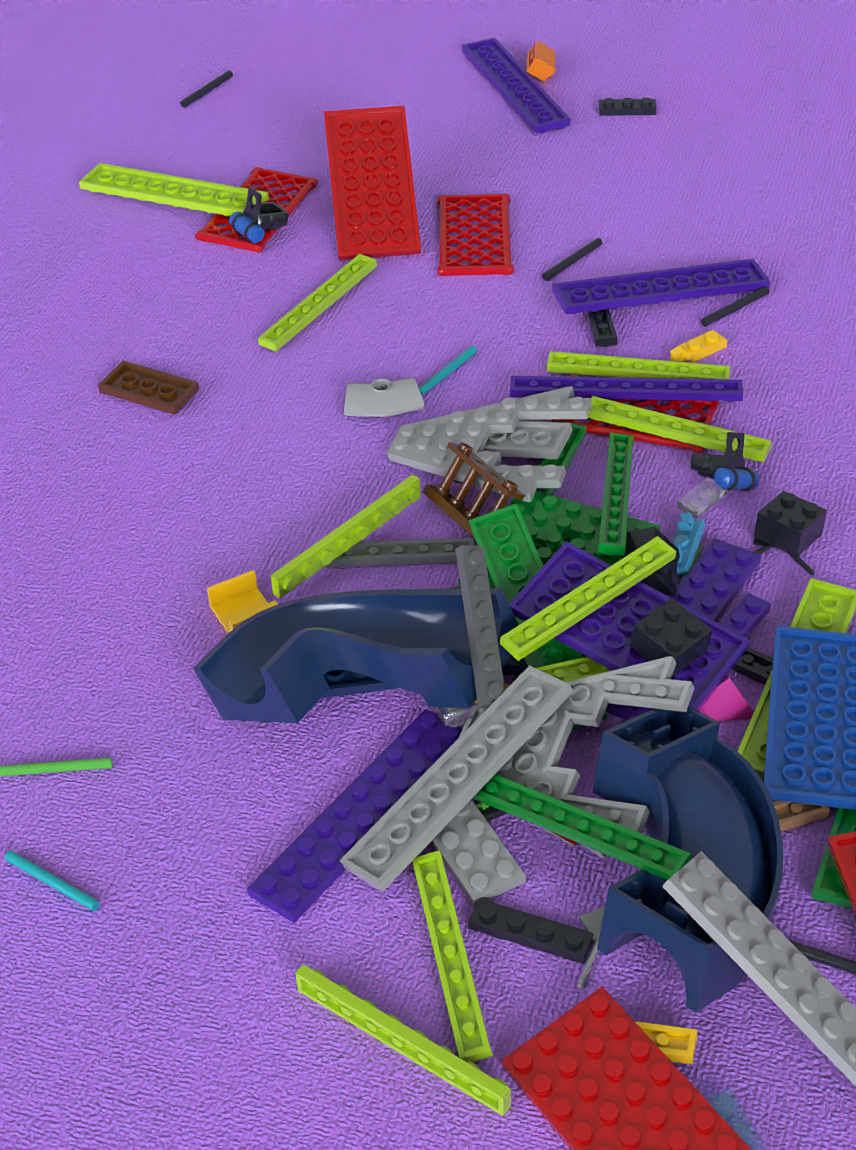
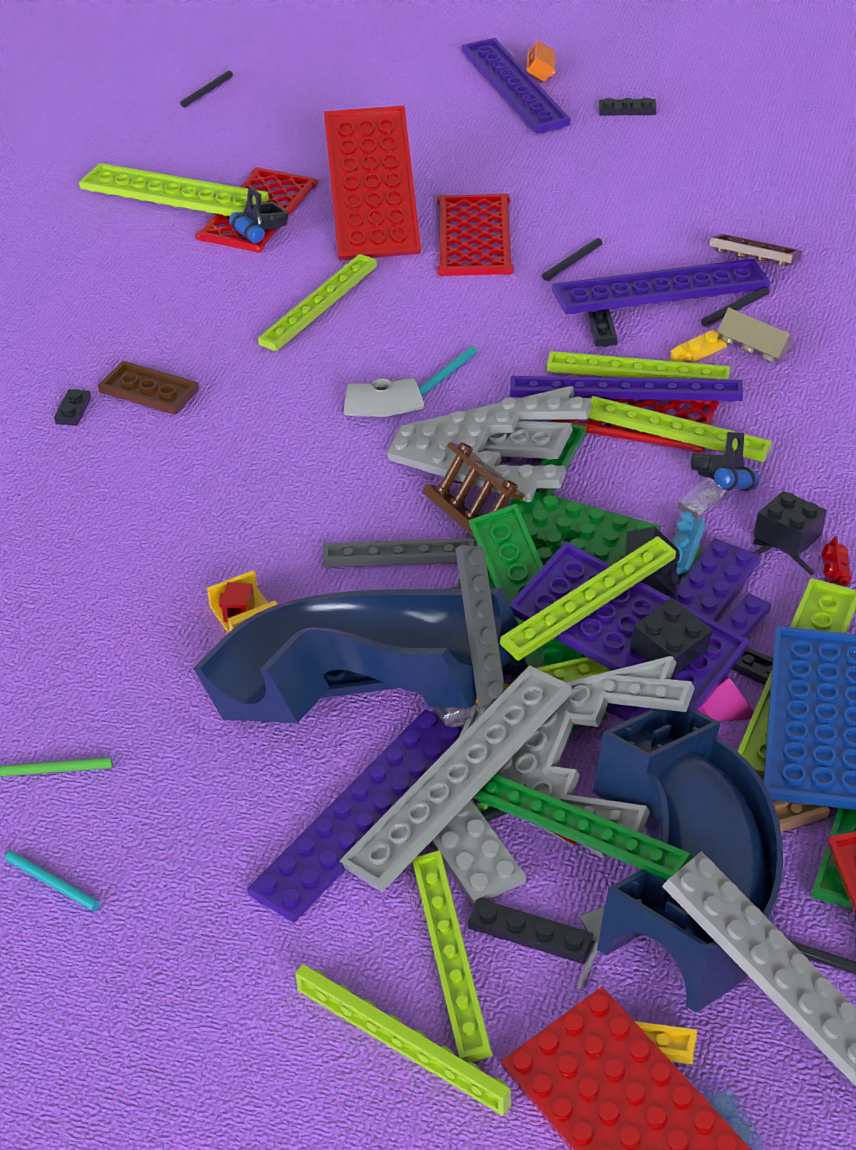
lime plate [271,474,421,599] -> none
green plate [598,433,634,557] -> none
none -> black plate [54,389,91,426]
none -> red brick [219,582,255,622]
none -> plate [709,233,802,266]
none -> dark tan slope [717,307,795,363]
none -> red hinge [821,536,852,586]

